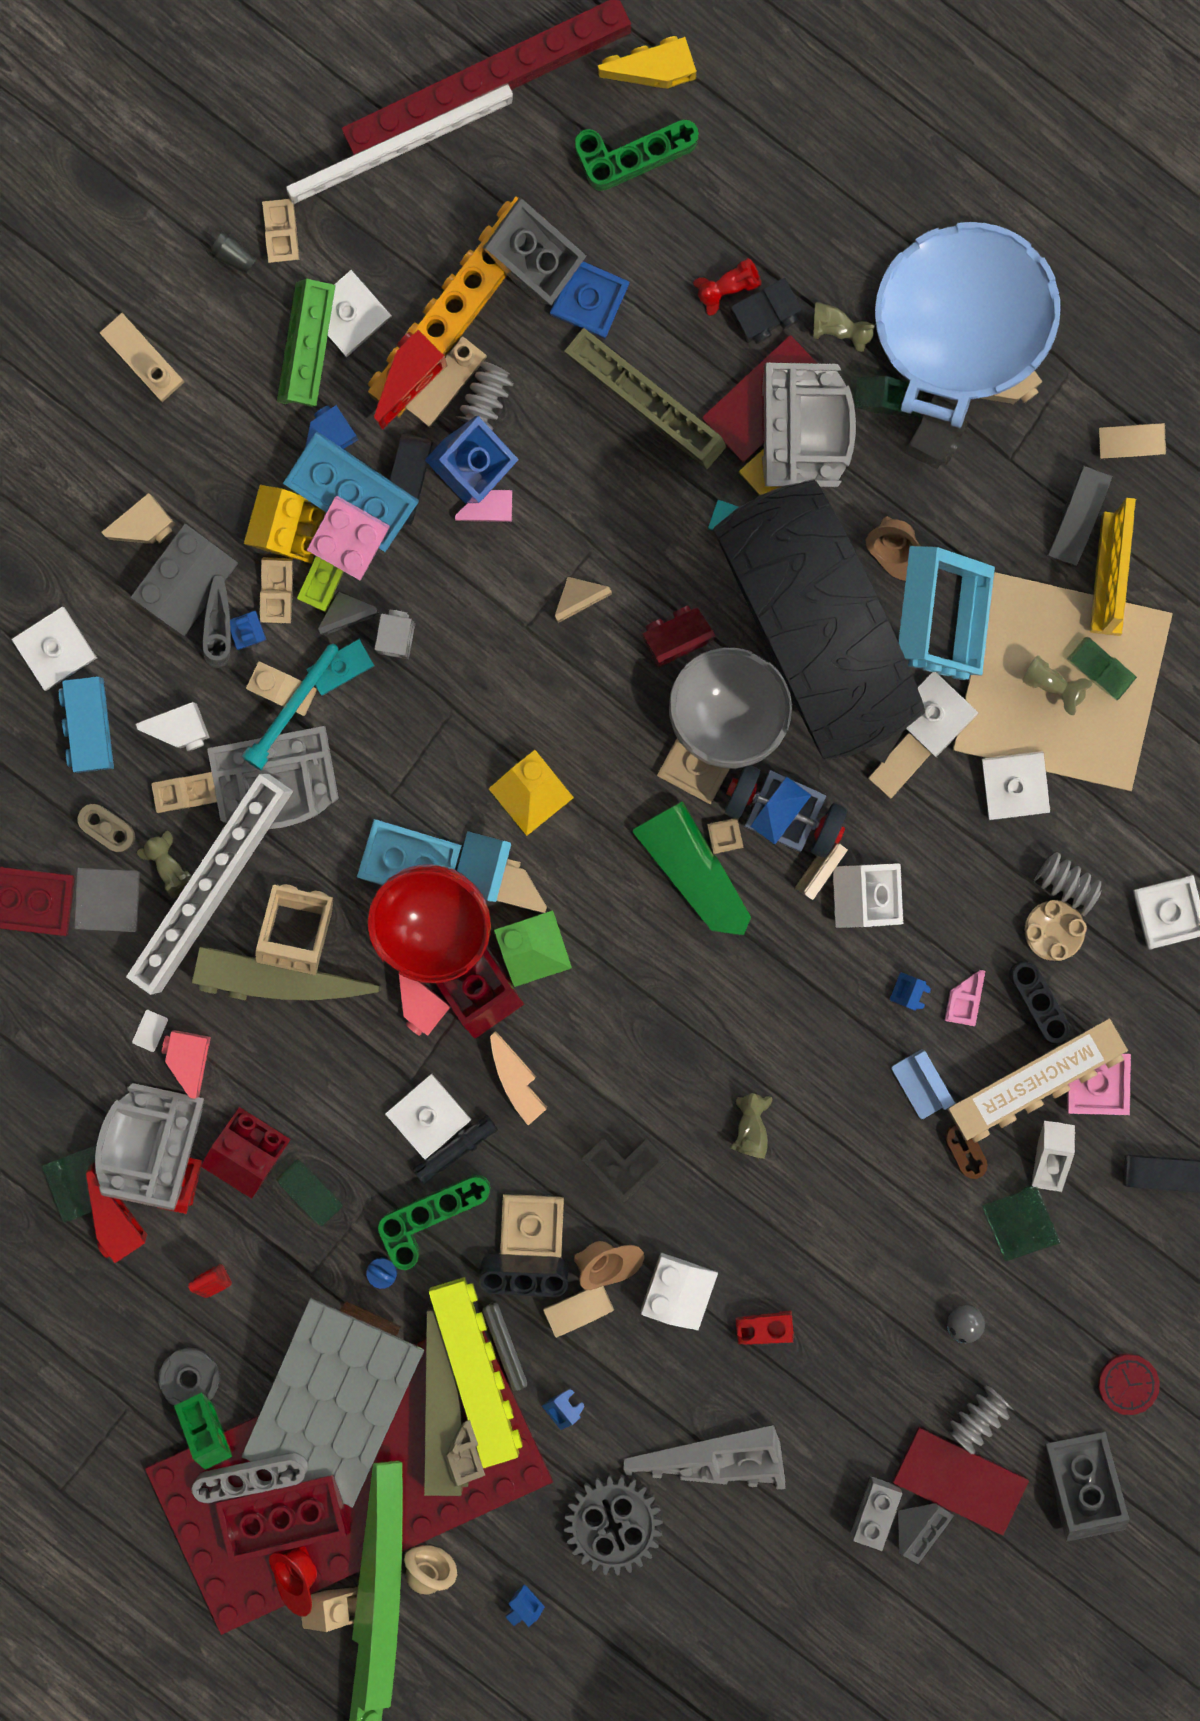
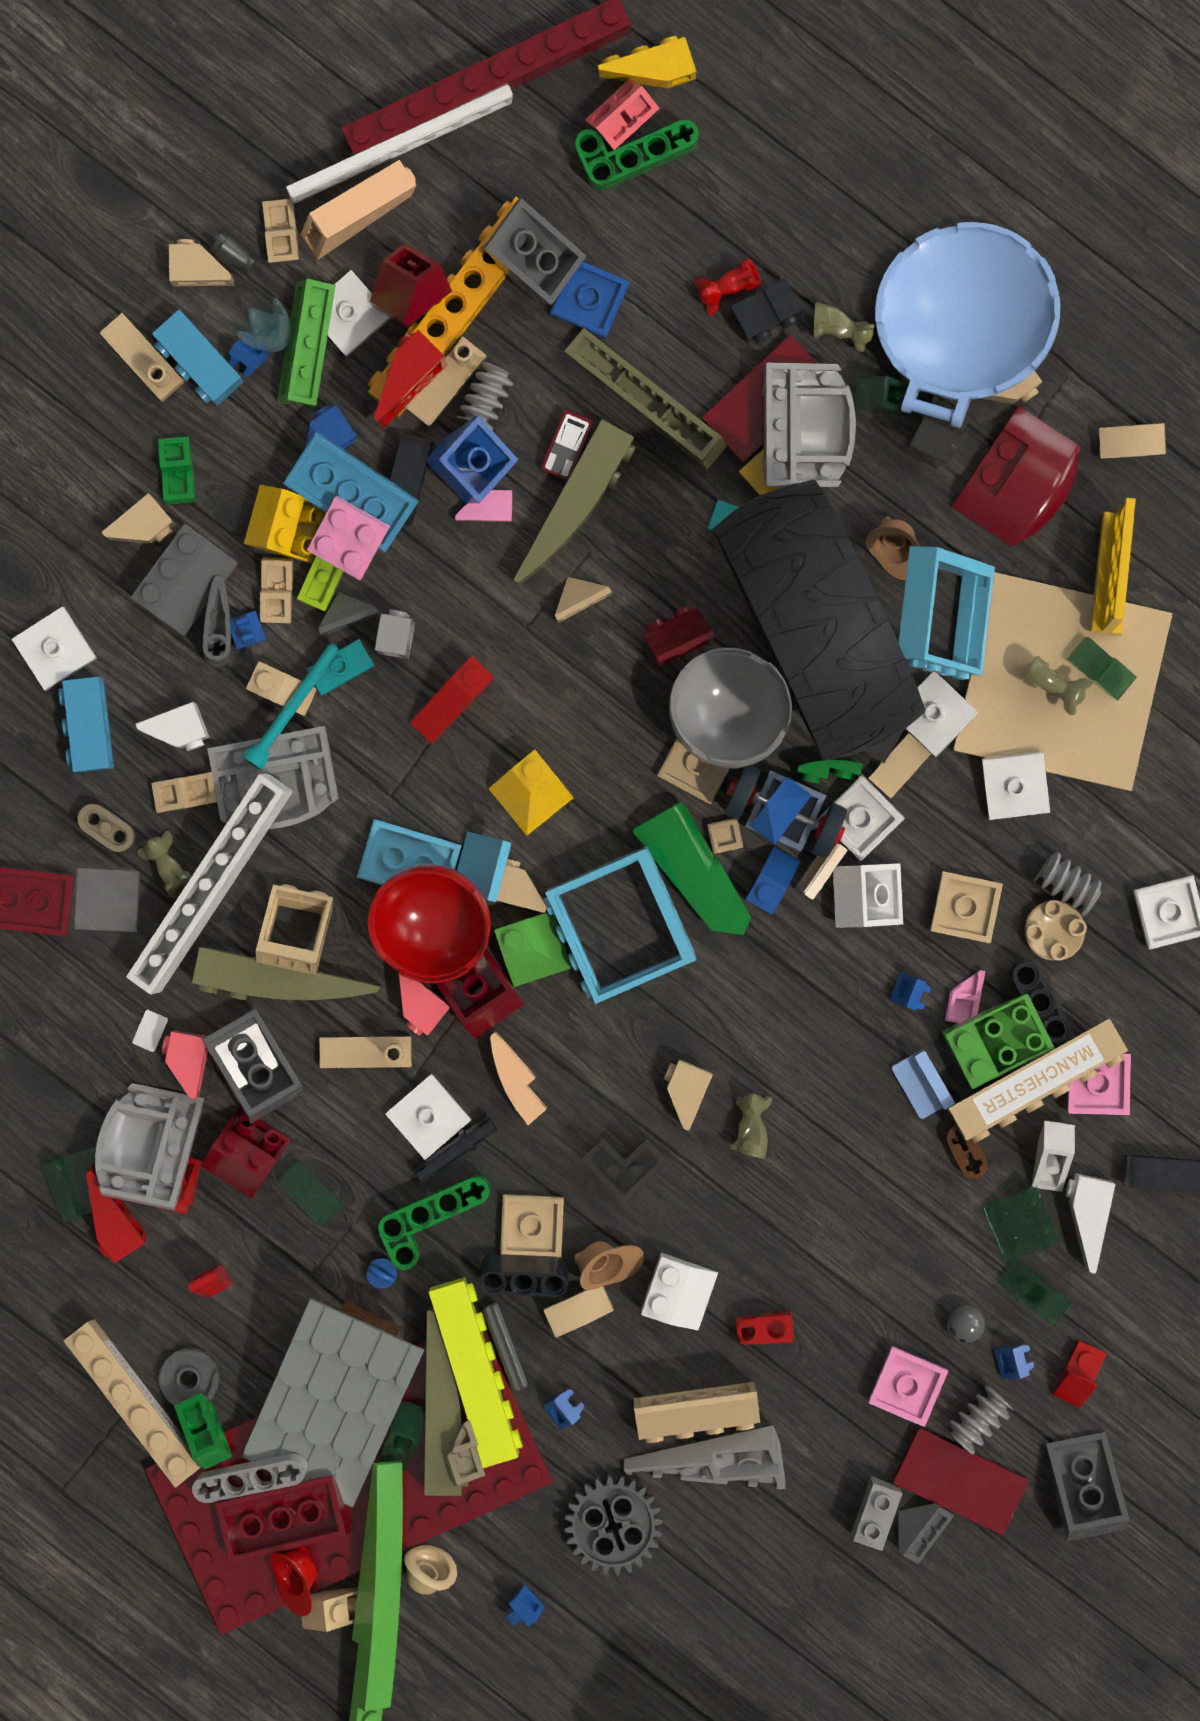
dark grey slope [1048,466,1113,566] -> none
dark red tile [1098,1353,1160,1415] -> none
none -> tan brick [64,1319,201,1488]
none -> dark azure brick [152,310,244,406]
none -> green slope [158,436,196,505]
none -> tan slope [169,239,234,286]
none -> dark grey slope [202,1009,303,1124]
none -> blue tile [229,335,271,377]
none -> clear light blue piece [236,297,290,352]
none -> light nougat slope [301,160,416,260]
none -> tan piece [320,1036,412,1068]
none -> dark red slope [370,243,452,327]
none -> clear green slope [377,1402,426,1471]
none -> red slope [410,656,495,744]
none -> olive slope [513,419,636,586]
none -> slope [541,409,594,480]
none -> medium azure window [544,846,697,1004]
none -> coral brick [585,79,660,150]
none -> tan slope [634,1382,760,1443]
none -> tan slope [664,1059,713,1131]
none -> blue slope [744,847,800,915]
none -> green slope [796,760,863,784]
none -> white plate [819,775,905,861]
none -> bright pink plate [868,1345,948,1427]
none -> tan plate [930,871,1003,943]
none -> bright green slope [941,993,1054,1089]
none -> dark red slope [951,406,1080,547]
none -> blue tile [994,1345,1034,1379]
none -> clear green slope [997,1258,1072,1326]
none -> red slope [1052,1339,1107,1408]
none -> white slope [1066,1173,1115,1273]

